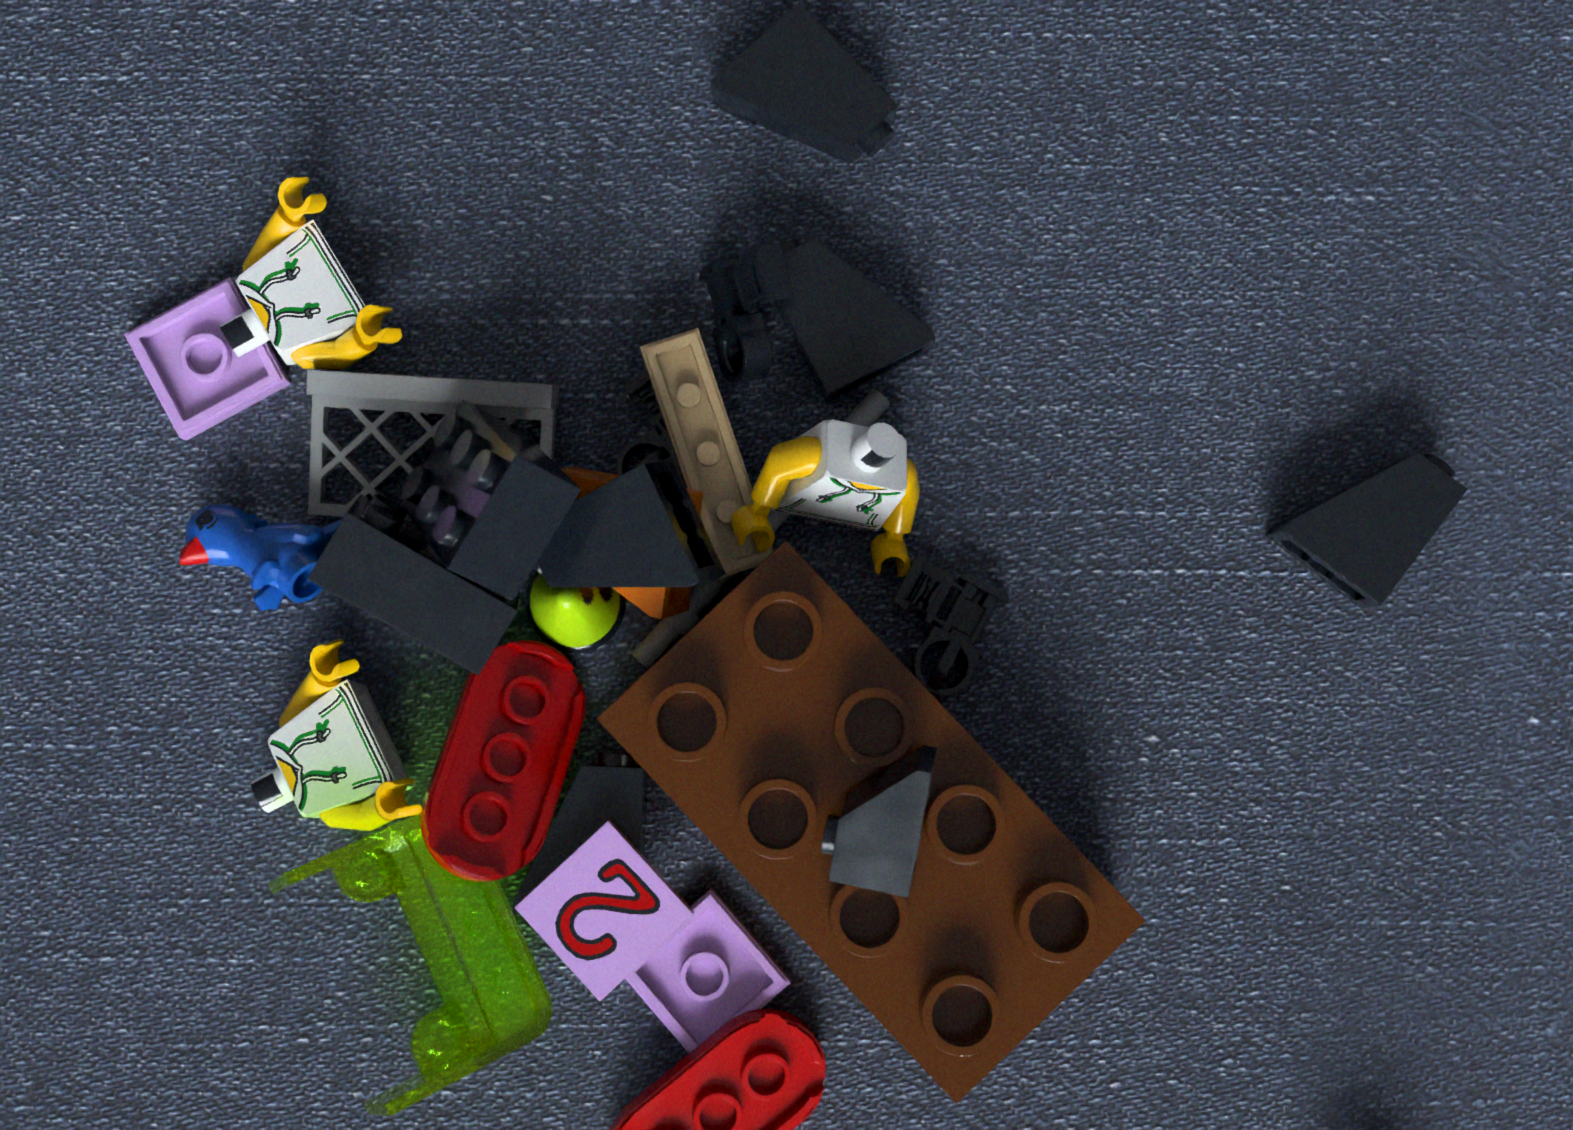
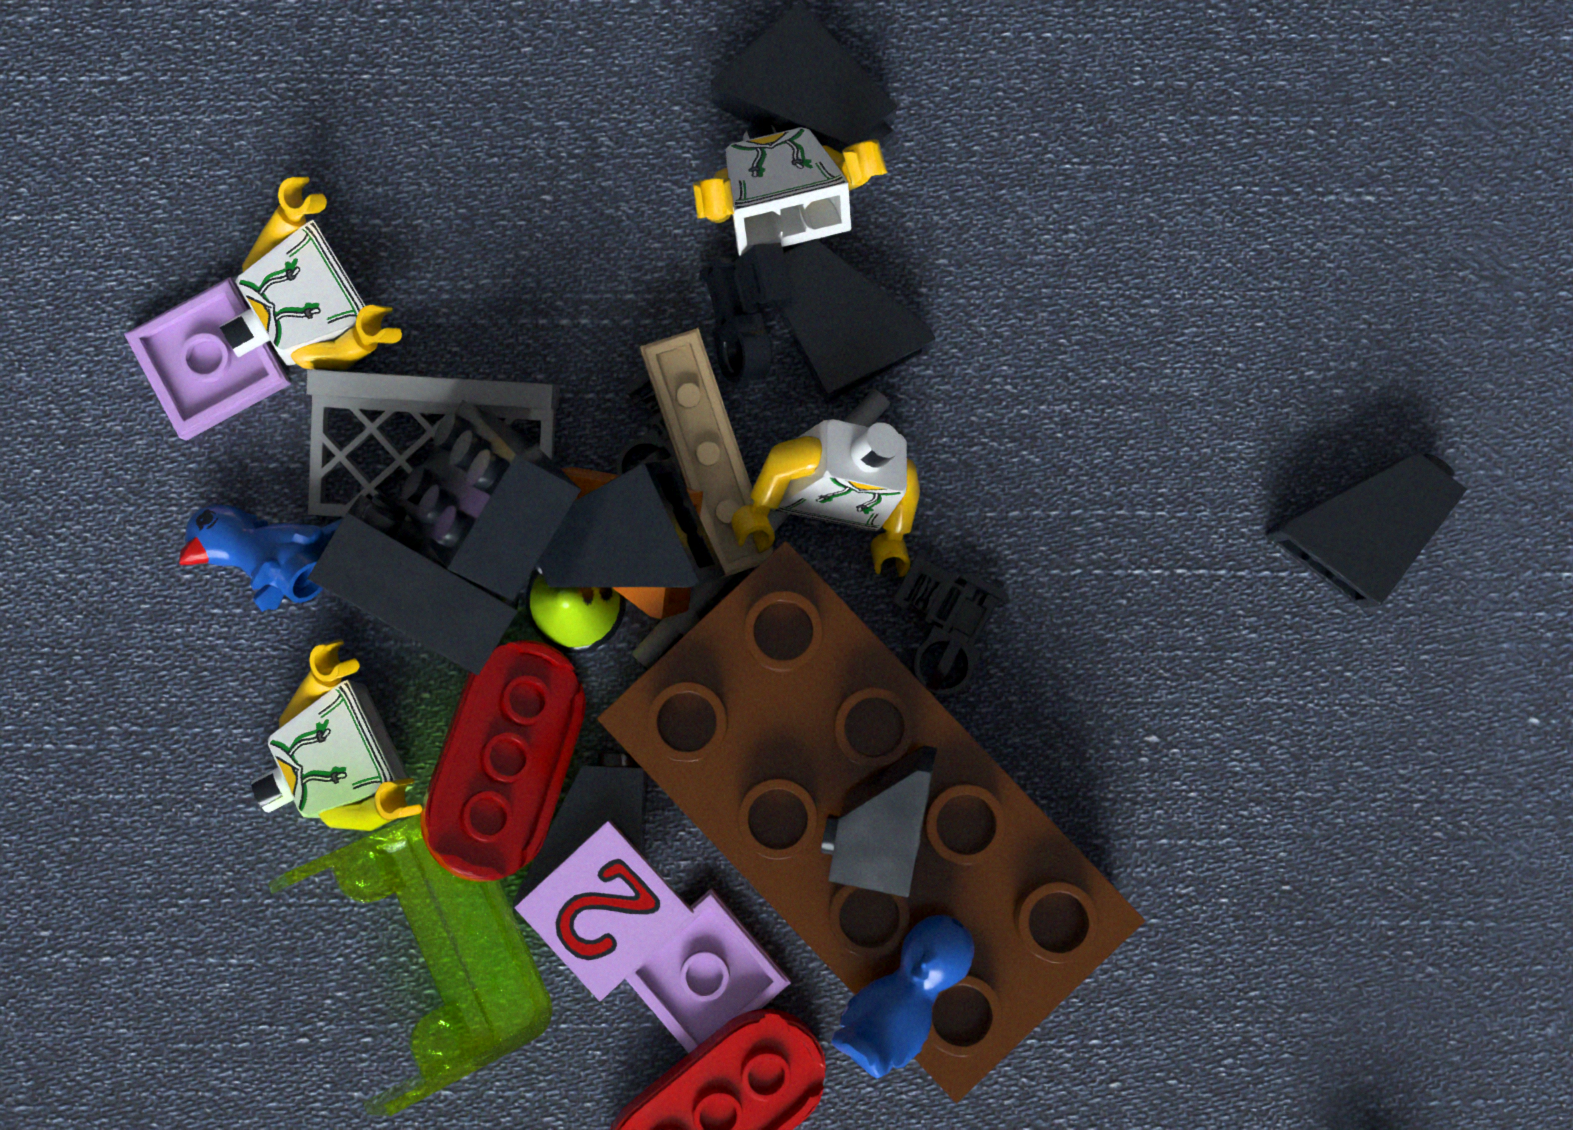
none -> white torso [693,123,887,256]
none -> blue animal [831,914,975,1079]

